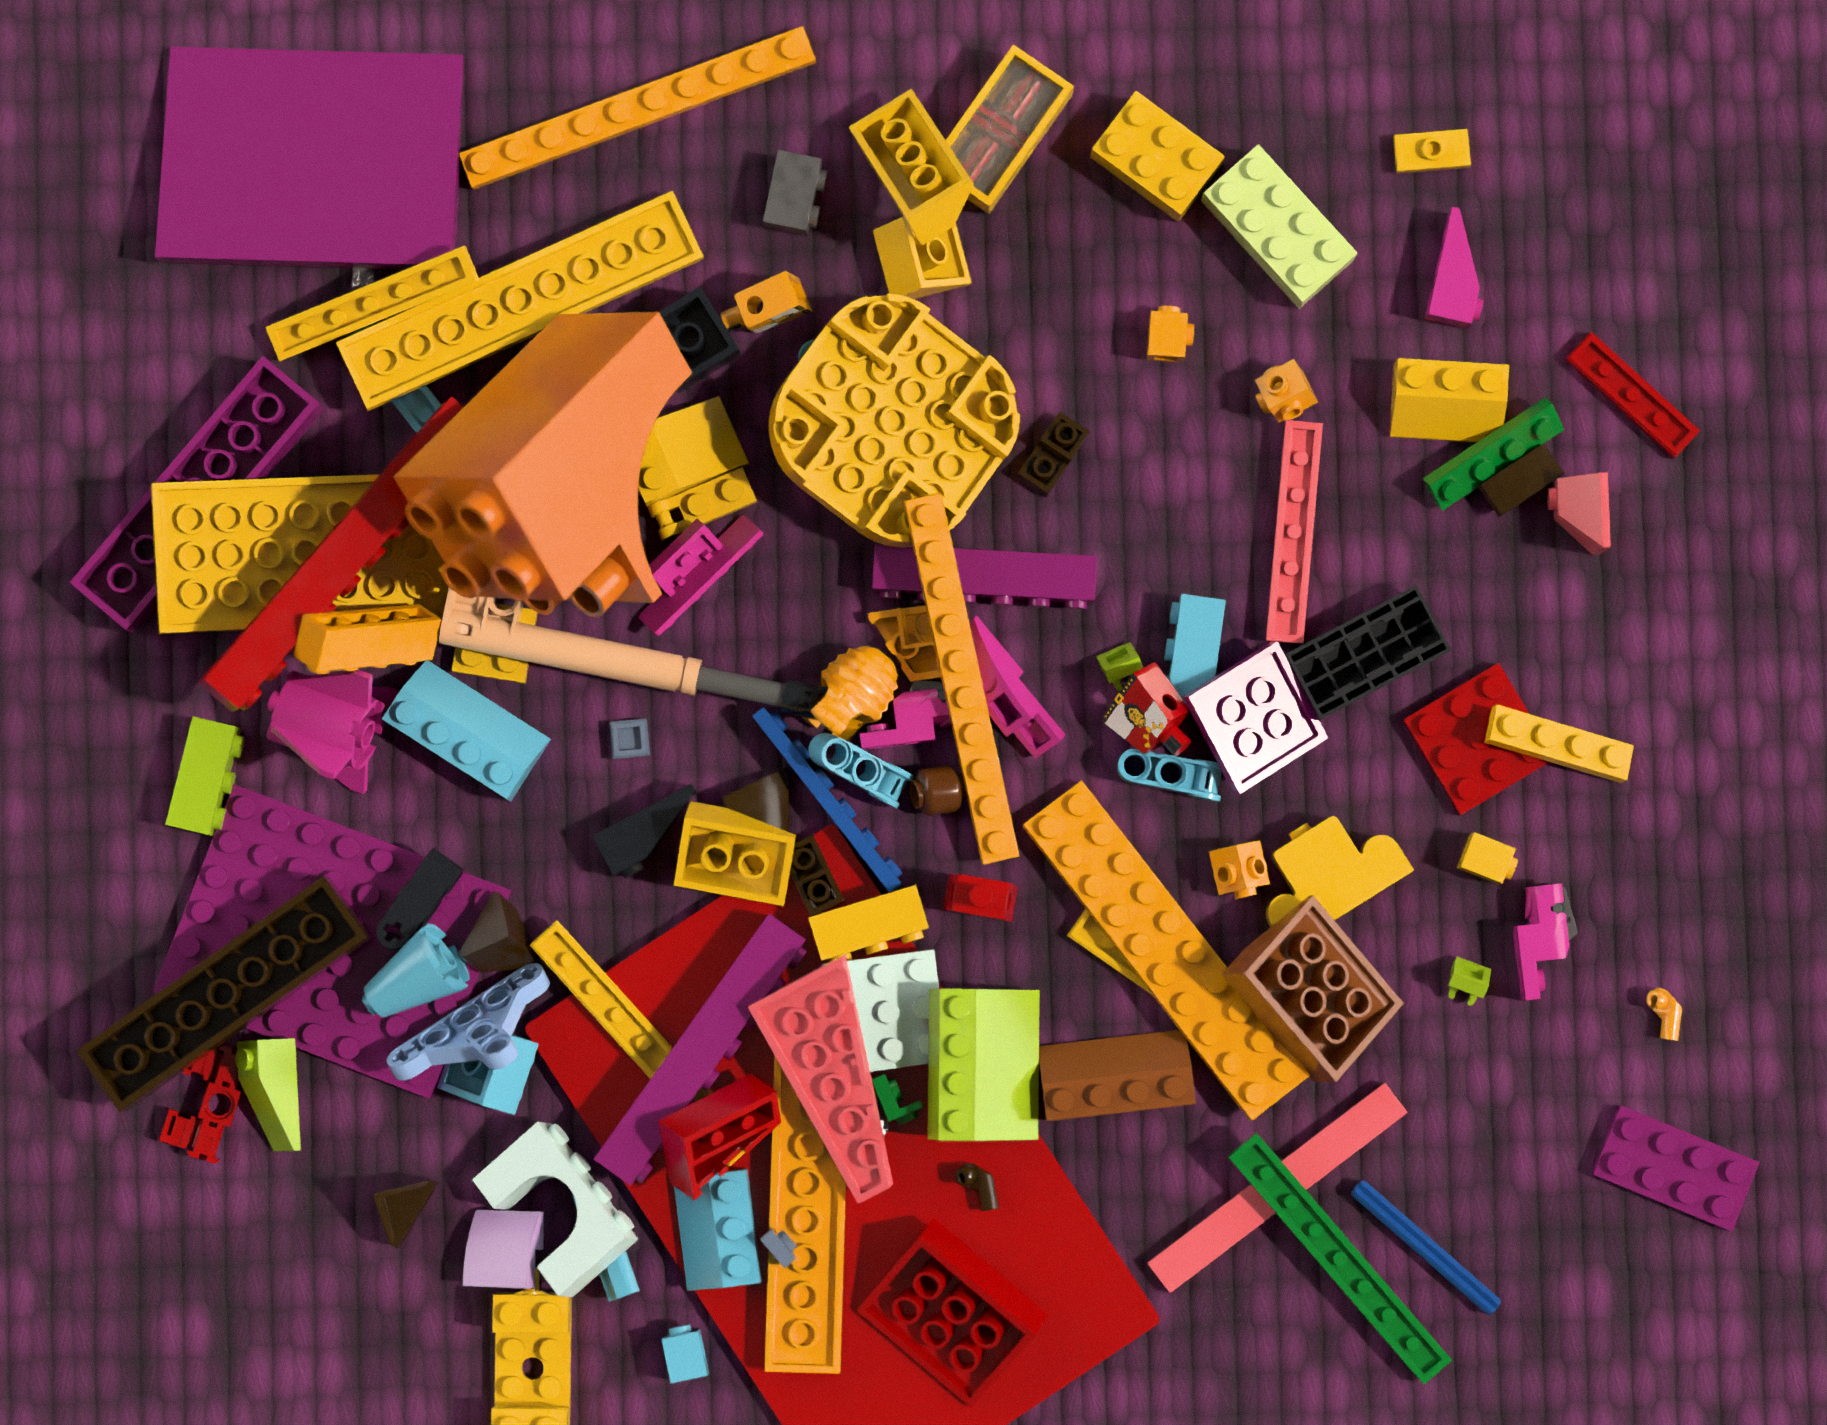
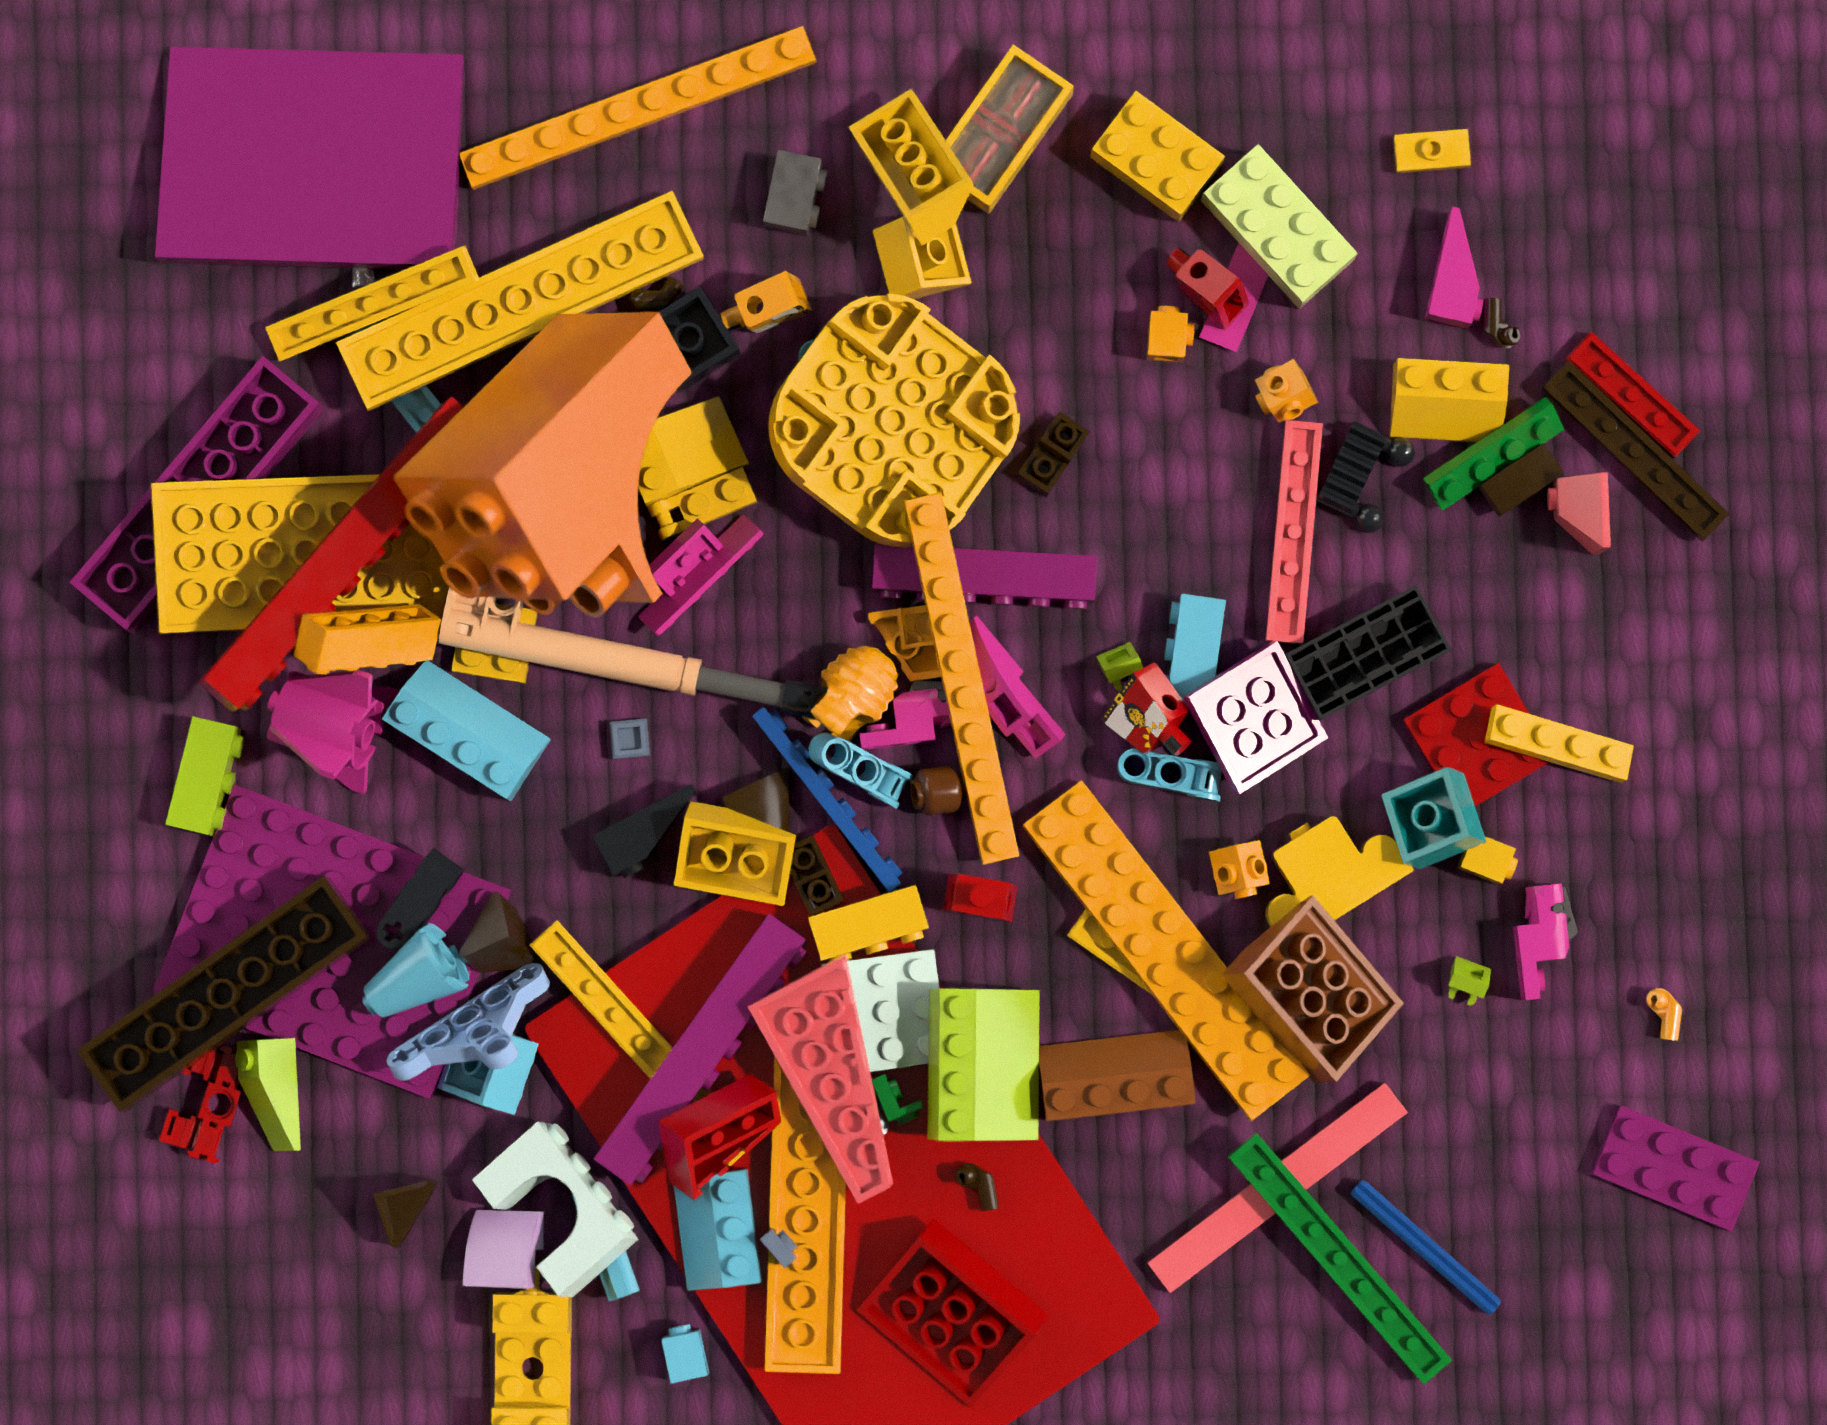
none -> dark brown arm [629,276,685,312]
none -> red torso [1166,248,1250,330]
none -> dark pink sticker [1199,242,1269,352]
none -> black gear [1316,421,1415,533]
none -> teal brick [1381,767,1486,869]
none -> dark brown arm [1483,298,1521,349]
none -> dark brown plate [1542,361,1730,542]

